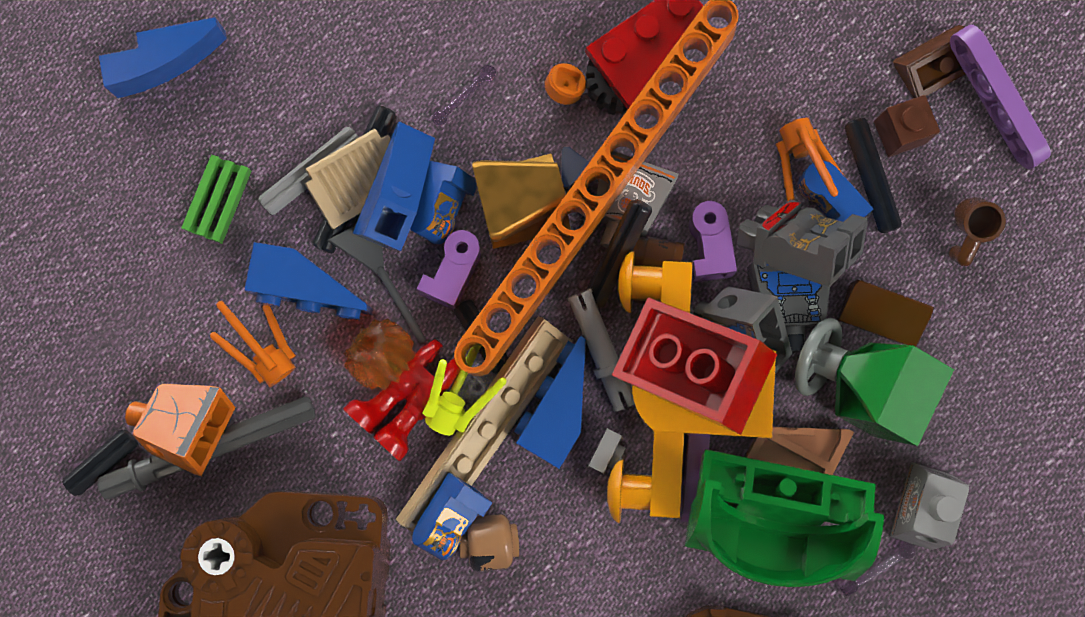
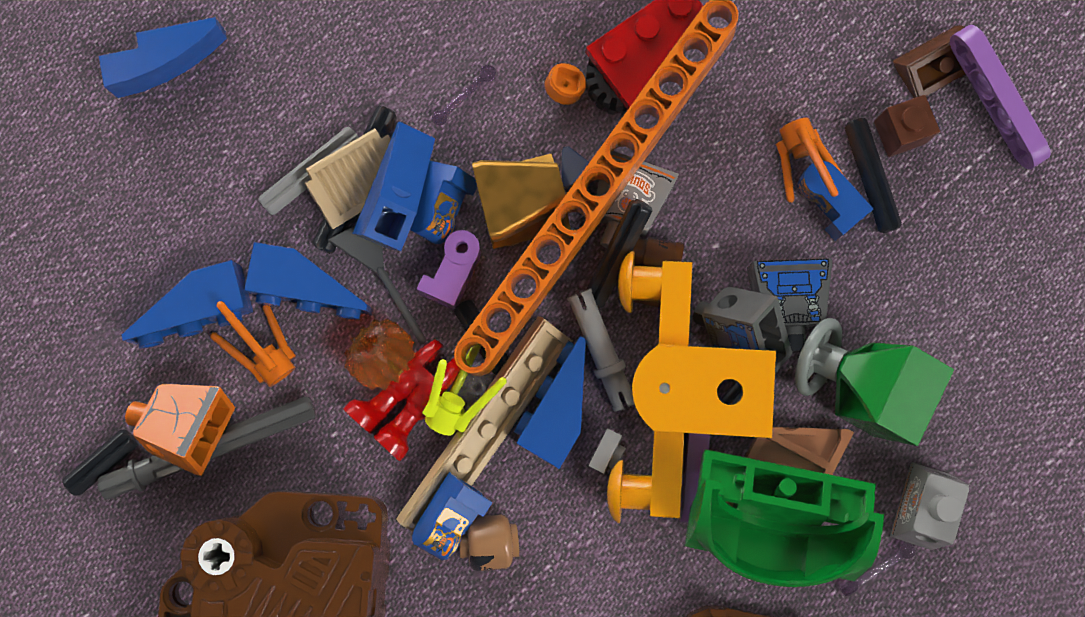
bright green tile [181,154,252,244] -> none
red slope [612,297,778,435] -> none
medium lavender leg [689,201,737,283] -> none
dark grey hips [737,199,868,287] -> none
reddish brown slope [838,280,934,347] -> none
reddish brown piece [949,197,1006,266] -> none
none -> blue slope [122,260,253,348]

